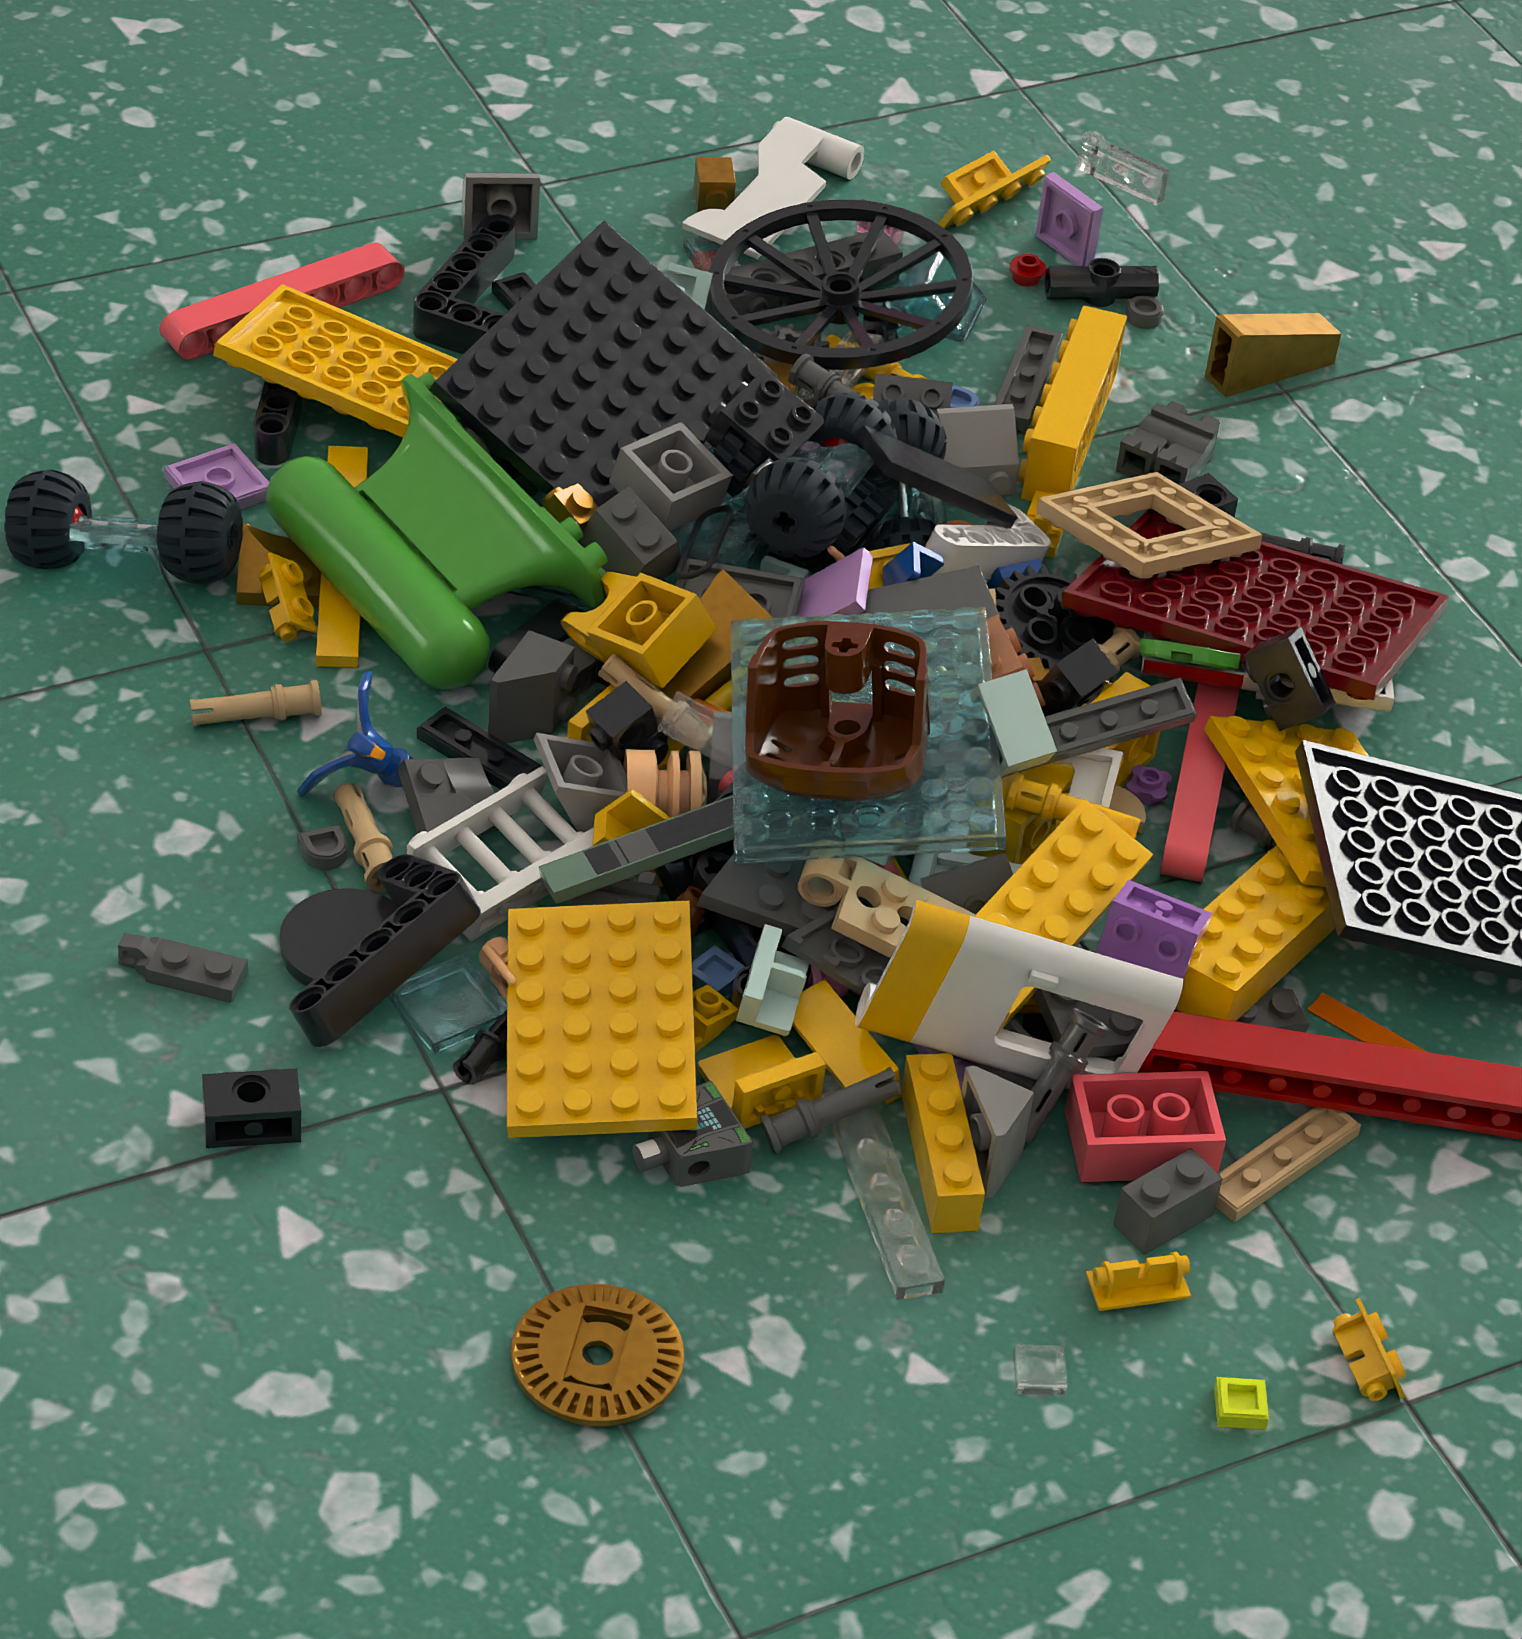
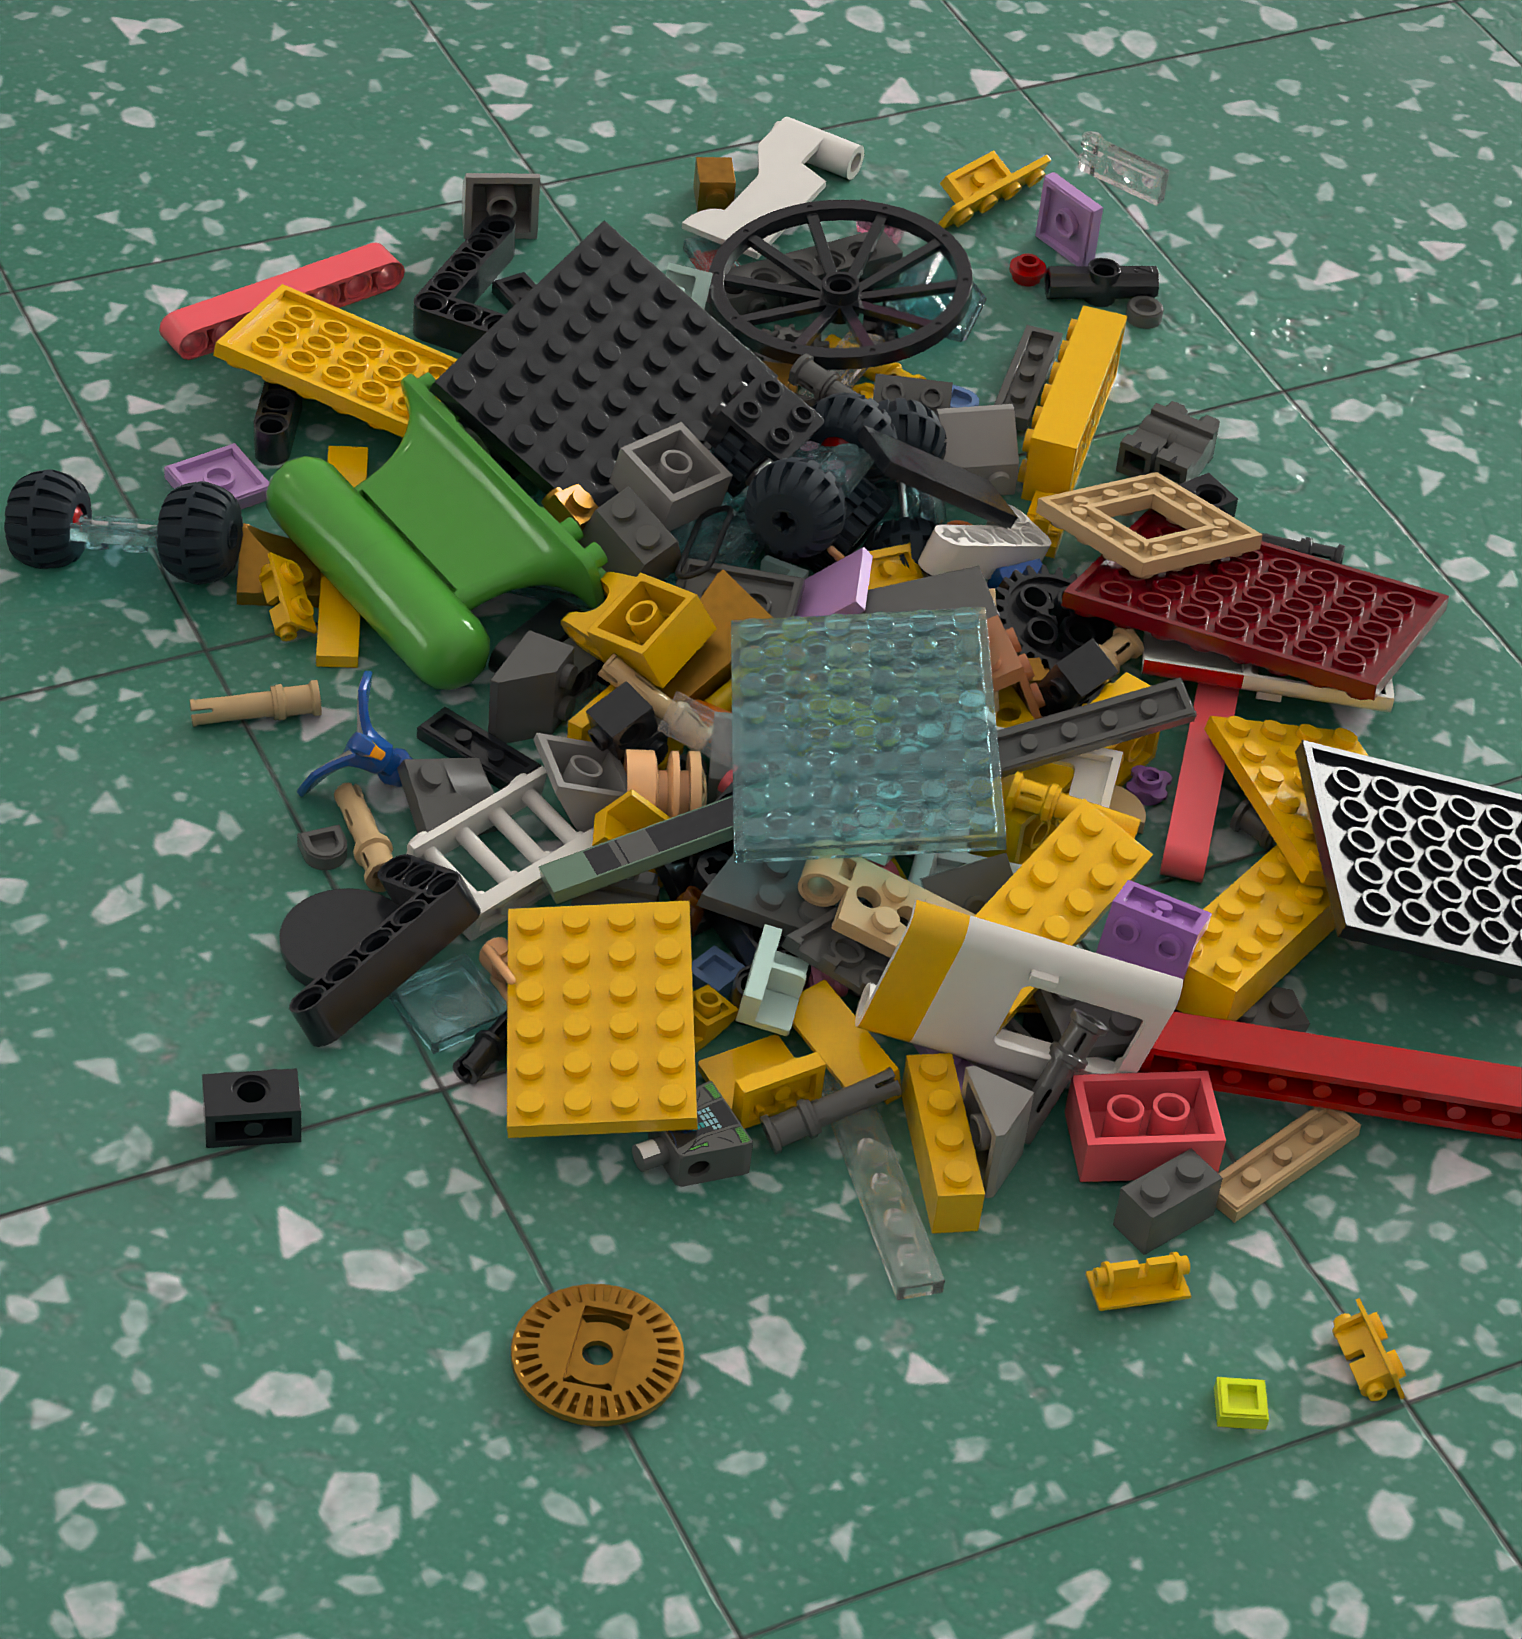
dark grey hinge [118,933,248,1003] -> none
reddish brown piece [745,621,930,801] -> none
blue panel [883,542,944,587] -> none
light aqua panel [970,669,1057,777] -> none
clear tile [1013,1344,1067,1396] -> none
bright green tile [1139,638,1241,671] -> none
pearl gold slope [1205,313,1341,397] -> none
black brick [1244,627,1336,731] -> none
orange sticker [1307,992,1427,1052] -> none

